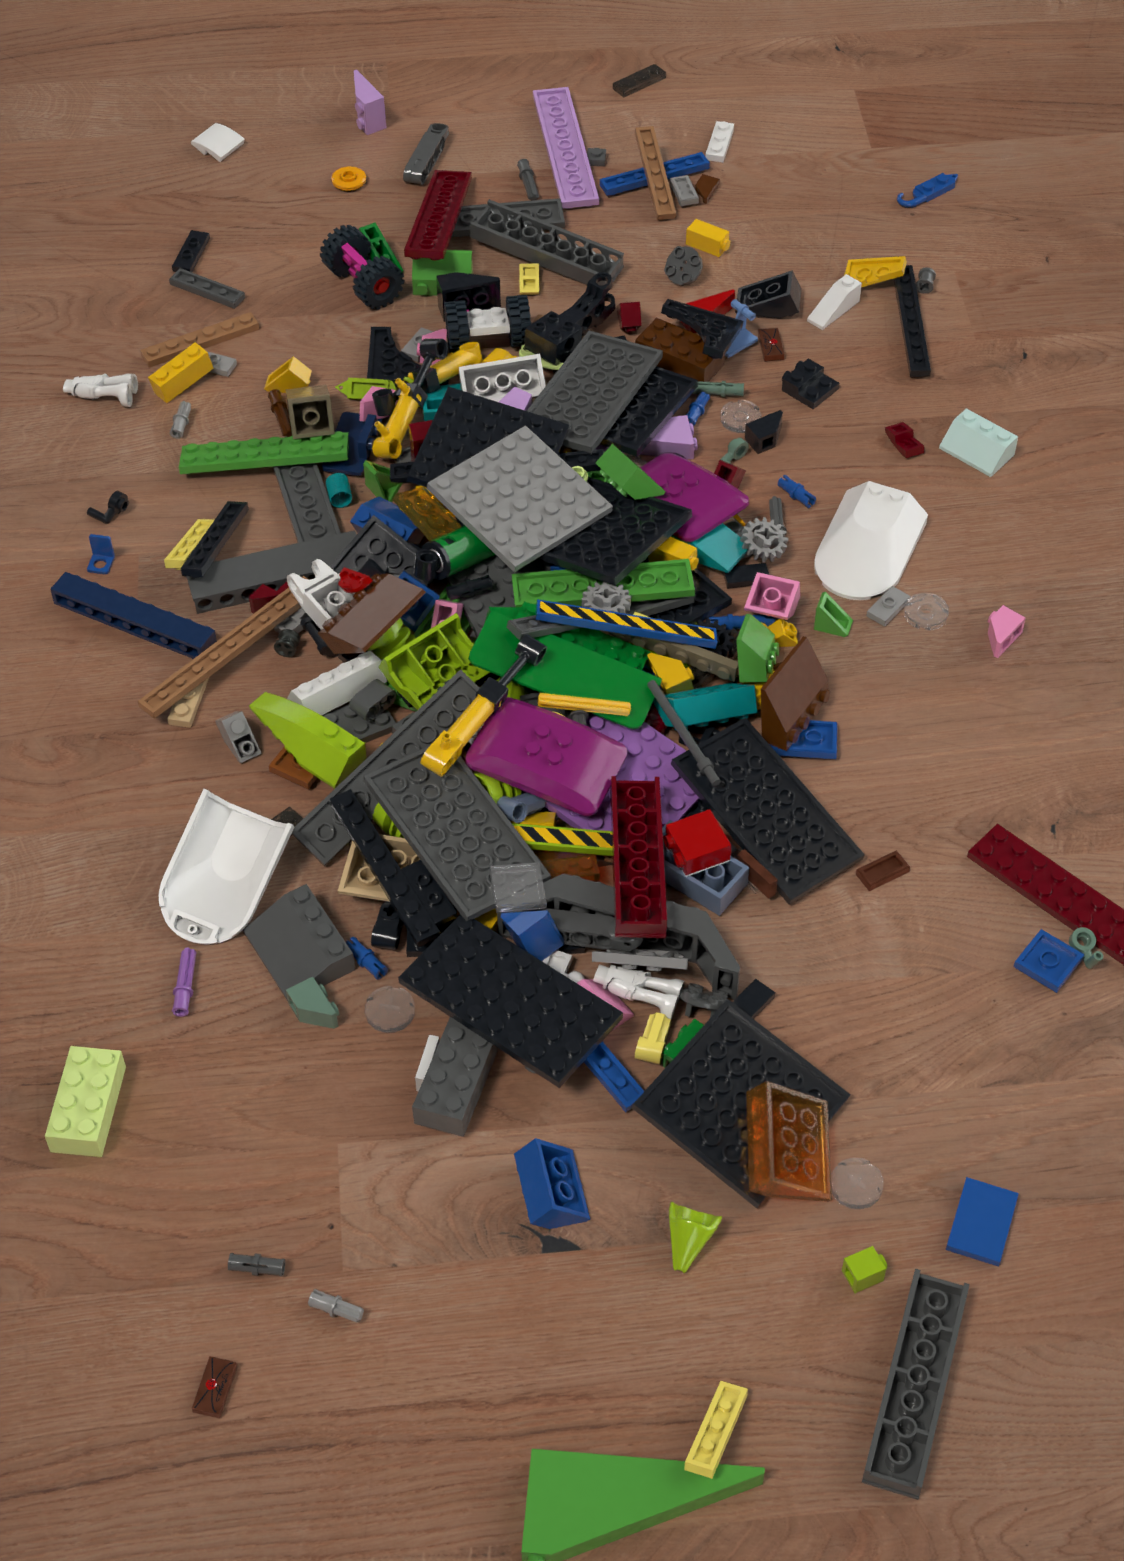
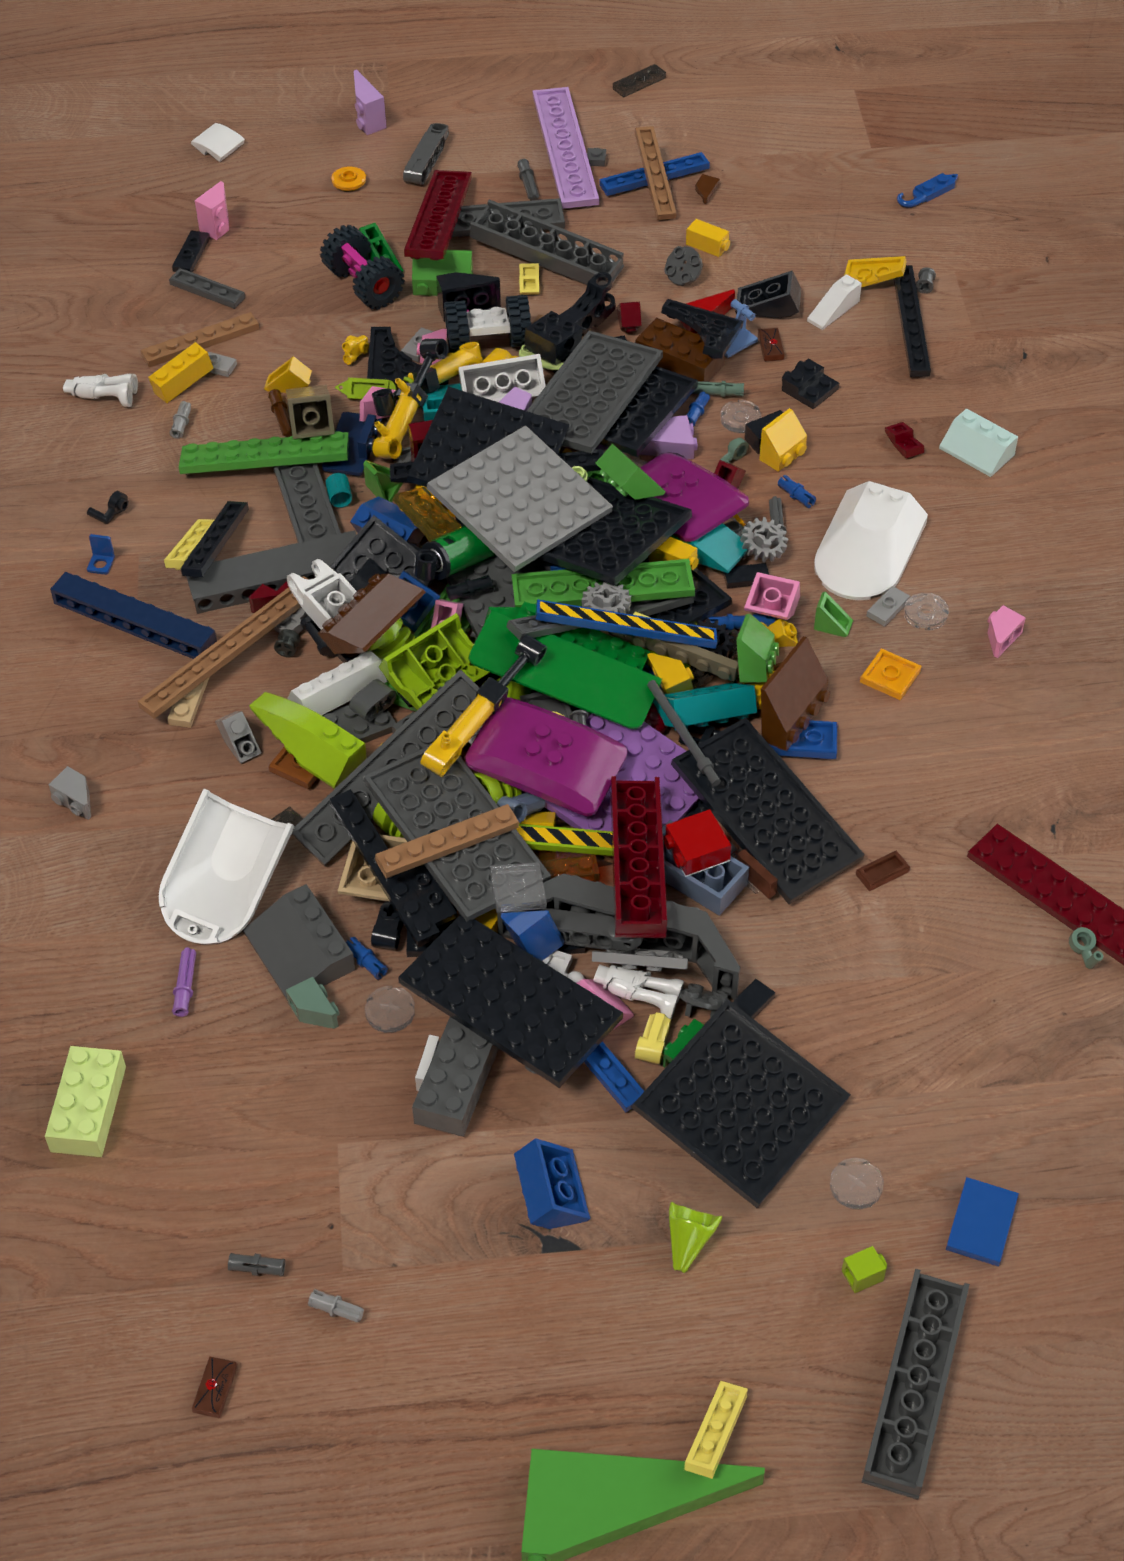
red plate [338,567,373,593] -> none
yellow axle [538,693,631,716] -> none
light grey plate [670,175,699,206] -> none
white plate [705,121,734,163] -> none
clear orange slope [746,1081,832,1202] -> none
blue plate [1014,929,1084,993] -> none
none -> light grey slope [49,766,91,820]
none -> bright pink slope [195,181,229,240]
none -> yellow plate [342,335,369,365]
none -> medium nougat plate [375,804,519,878]
none -> yellow slope [759,408,807,472]
none -> light orange tile [860,648,922,700]

